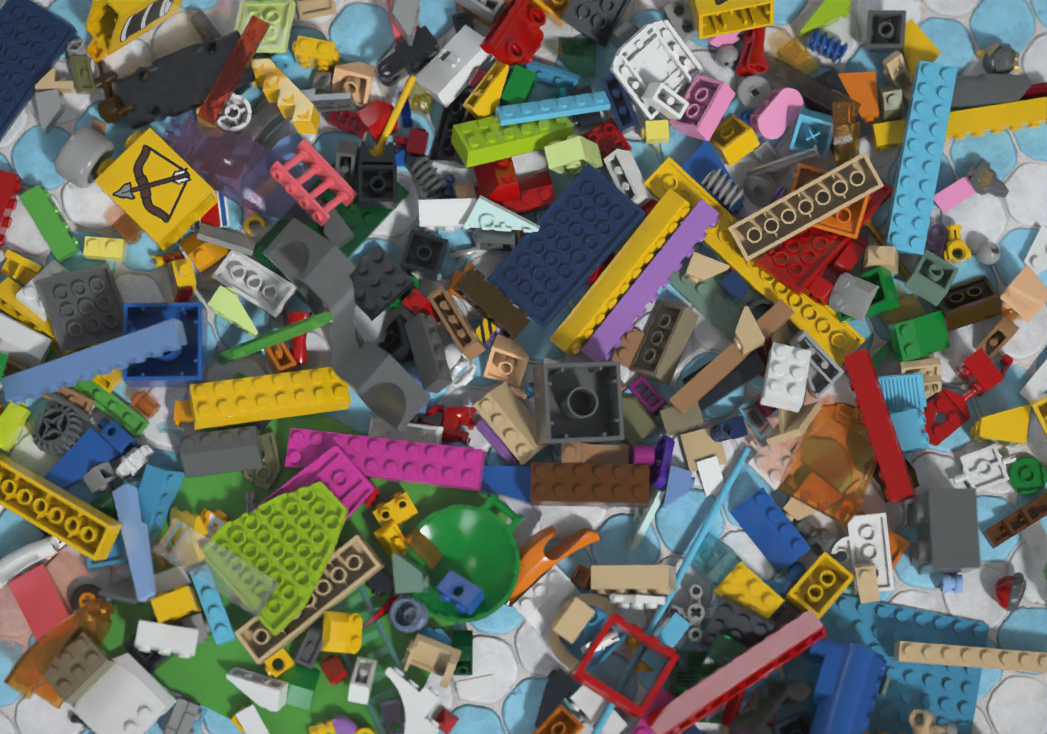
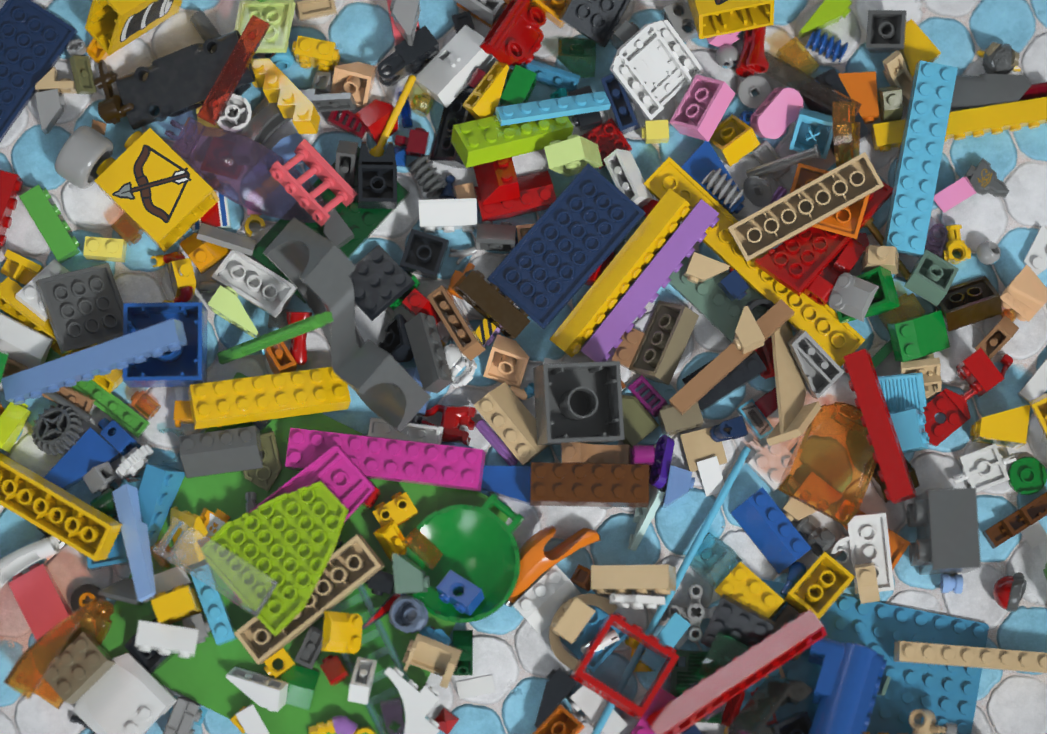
light aqua wing [463,195,540,233] -> none
white brick [641,82,690,119] -> none
white brick [760,342,811,412] -> none

